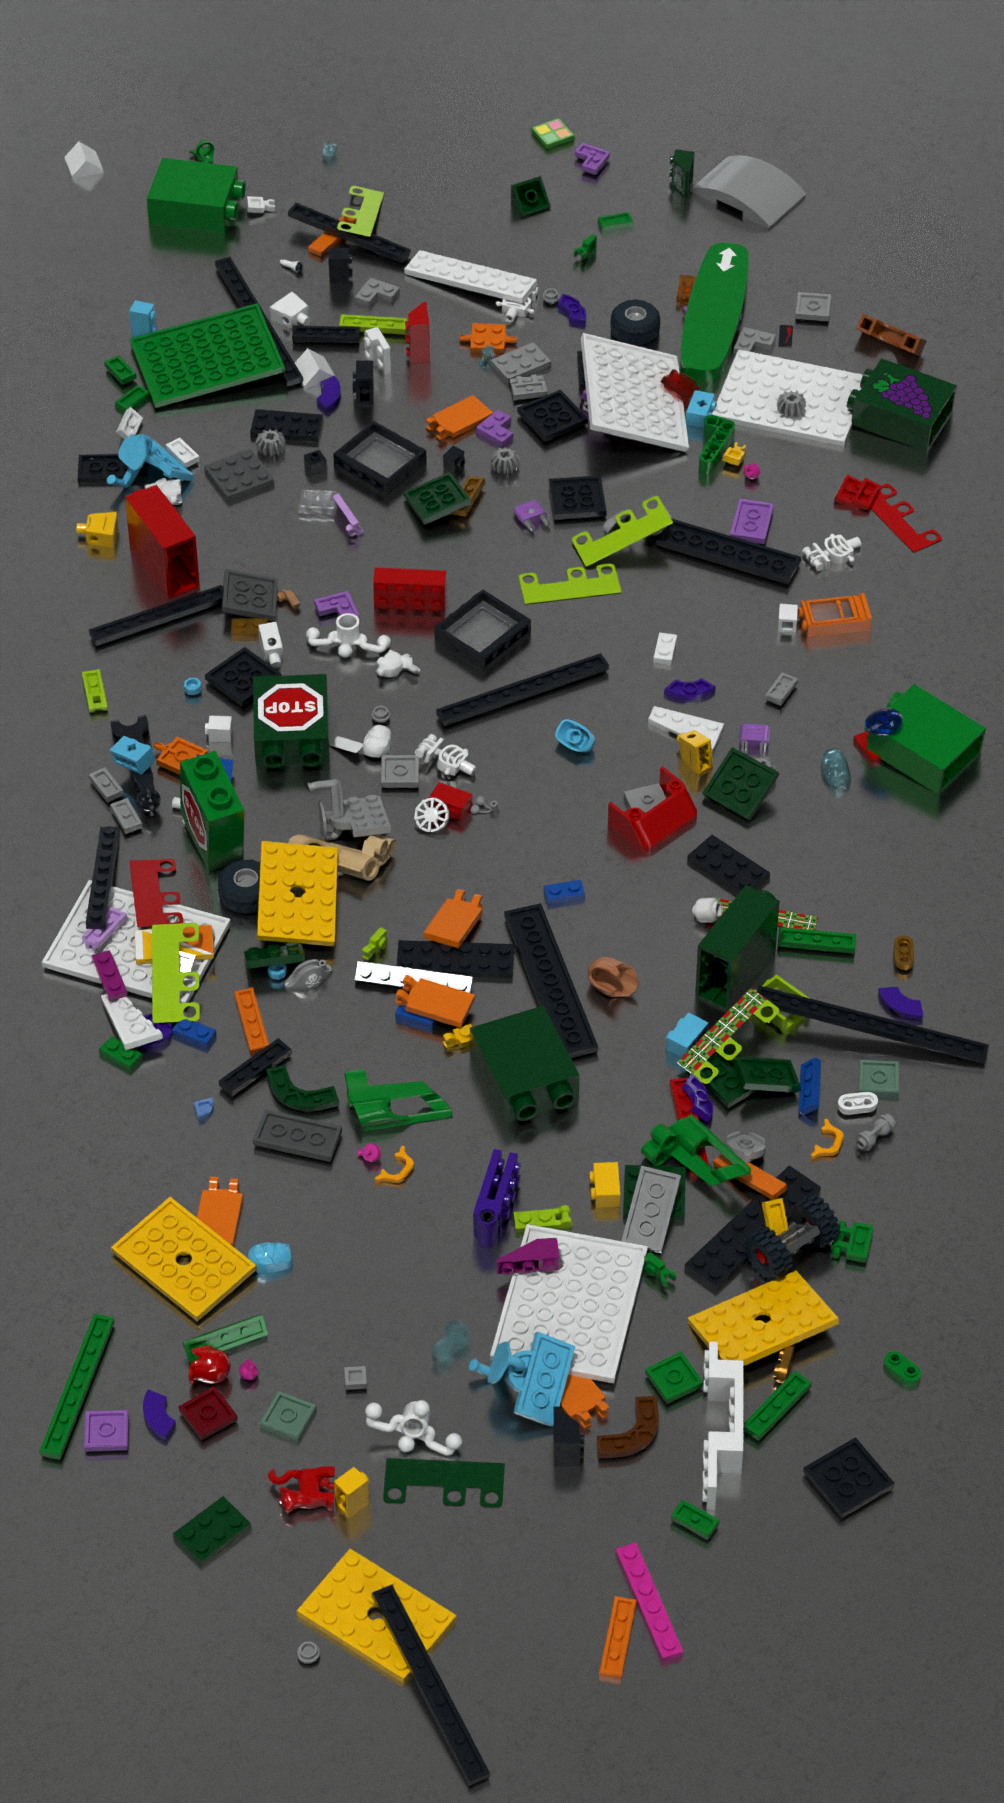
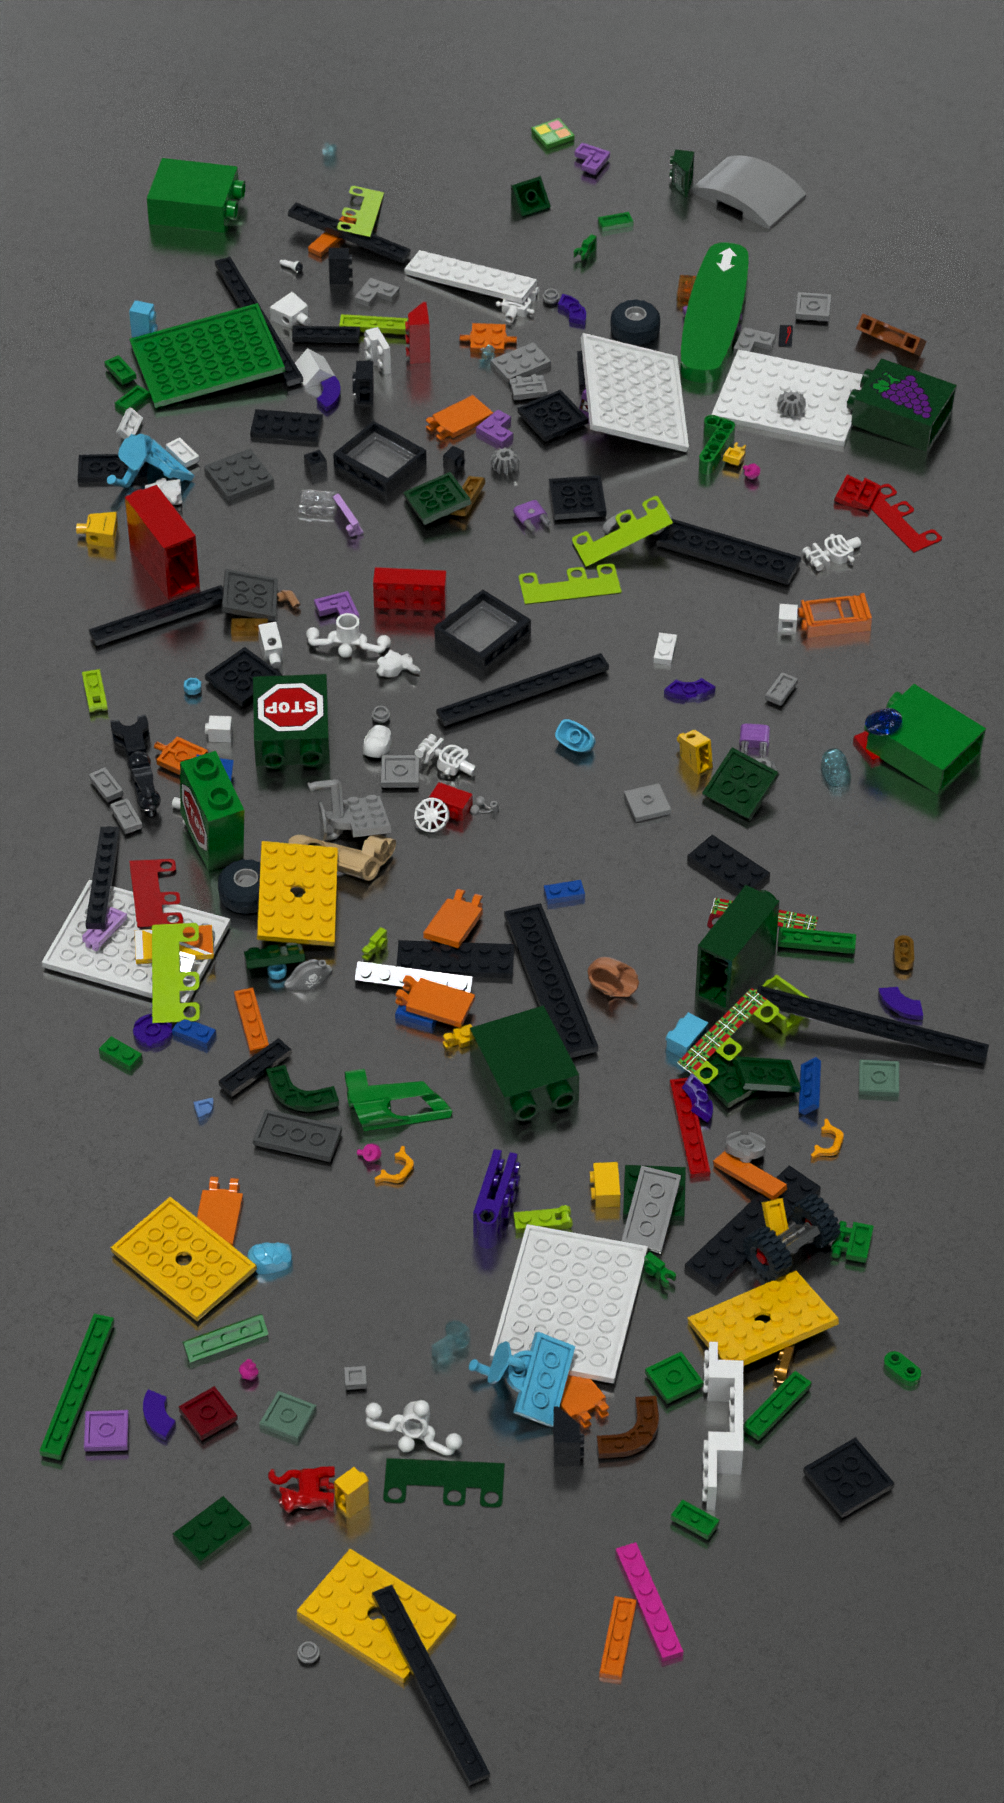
white slope [64,141,104,179] -> none
magenta plate [91,950,128,1001] -> none
white wing [101,994,163,1050] -> none
medium azure brick [110,736,156,775] -> none
red hair [188,1345,231,1385] -> none
green piece [189,139,214,163] -> none
white plate [246,196,275,213] -> none
light grey gear [256,429,286,457] -> none
white sticker [329,736,363,753] -> none
magenta slope [497,1238,560,1275] -> none
red windscreen [608,766,697,852] -> none
green panel [641,1114,751,1186] -> none
white wing [648,706,724,754] -> none
clear red slope [660,369,700,401] -> none
medium azure brick [686,390,717,428] -> none
white head [693,897,723,923] -> none
medium lavender plate [730,498,774,544] -> none
white plate [838,1092,878,1115] -> none
light grey piece [855,1114,896,1151] -> none

